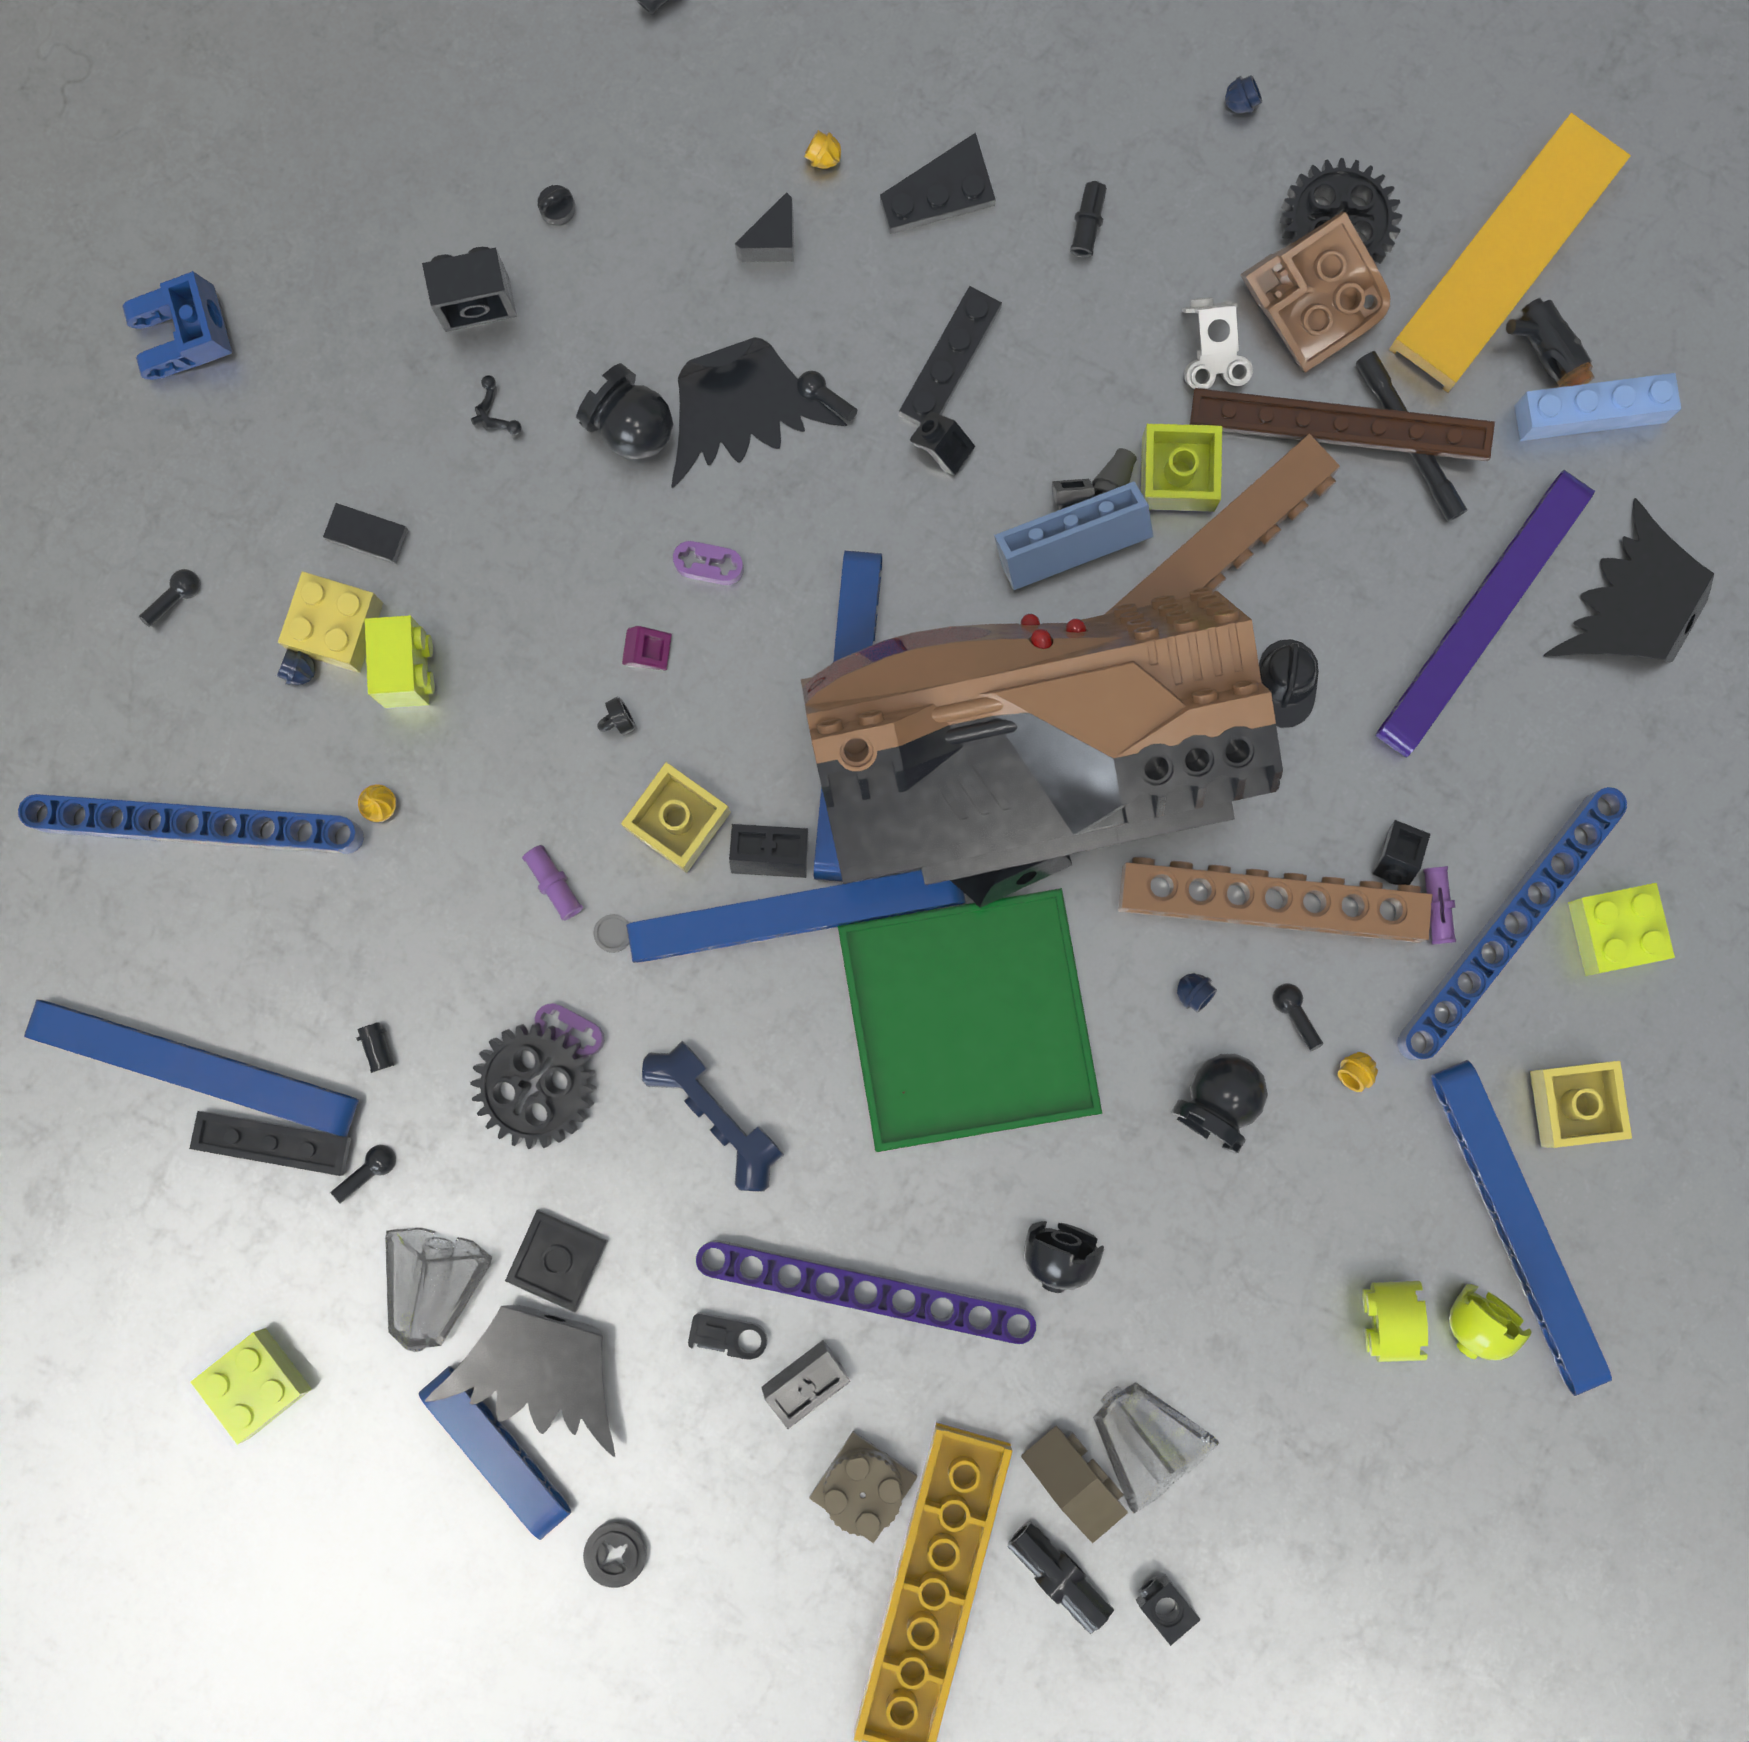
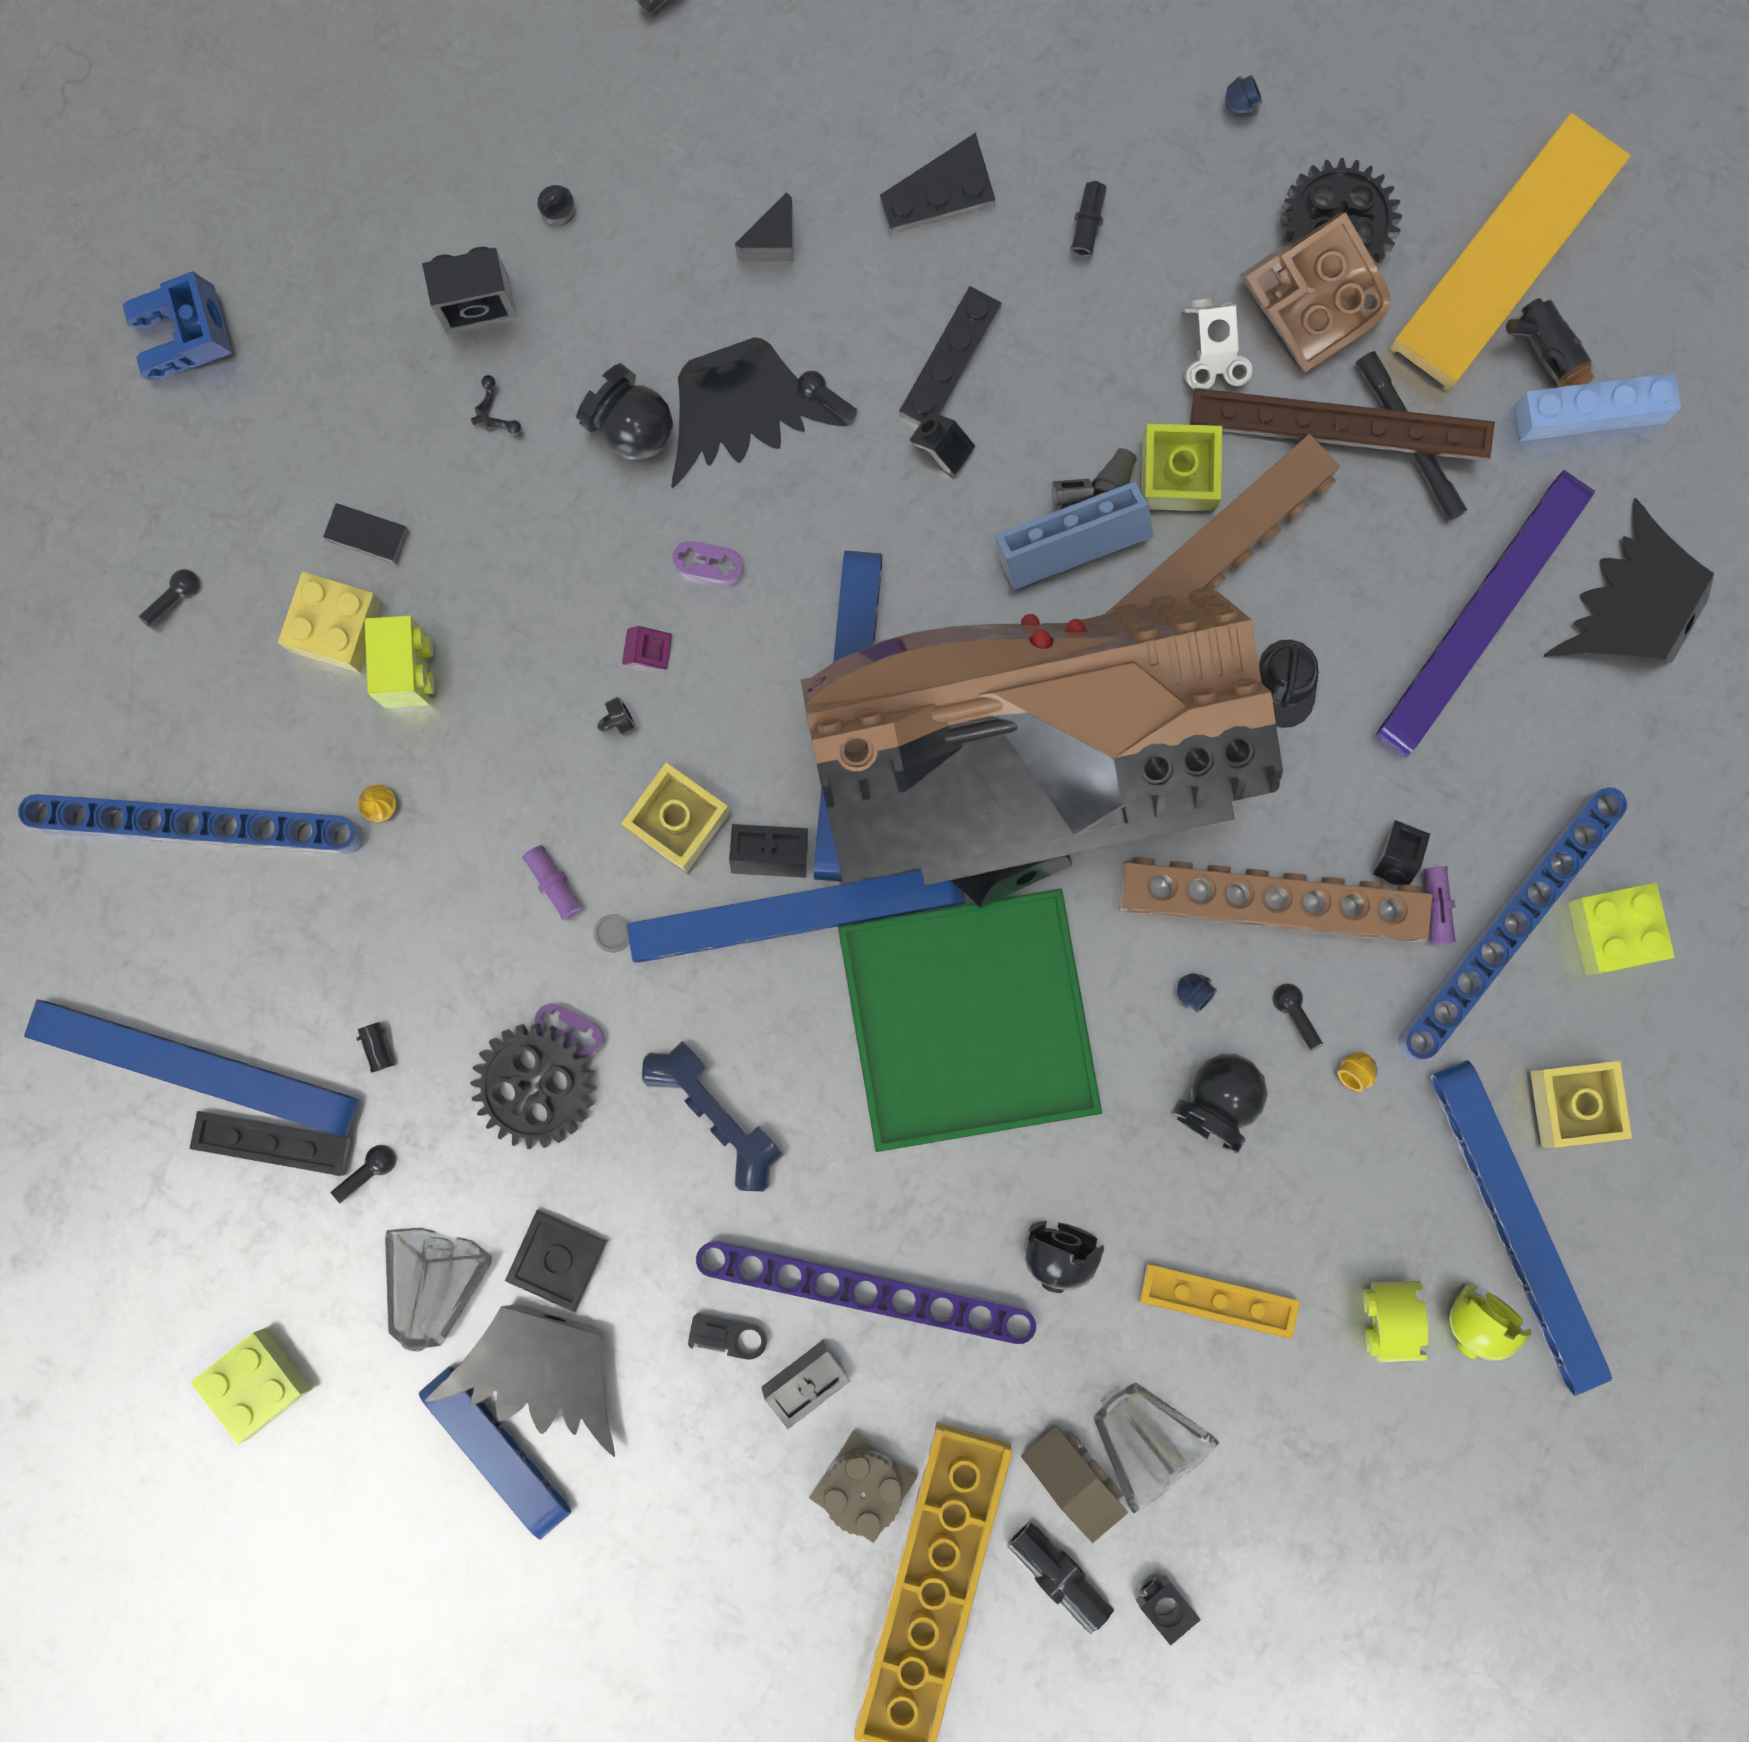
dark blue plate [277,649,315,685] -> none
gear [583,1522,646,1588] -> none
yellow plate [804,130,841,169] -> none
none -> yellow plate [1139,1263,1301,1339]

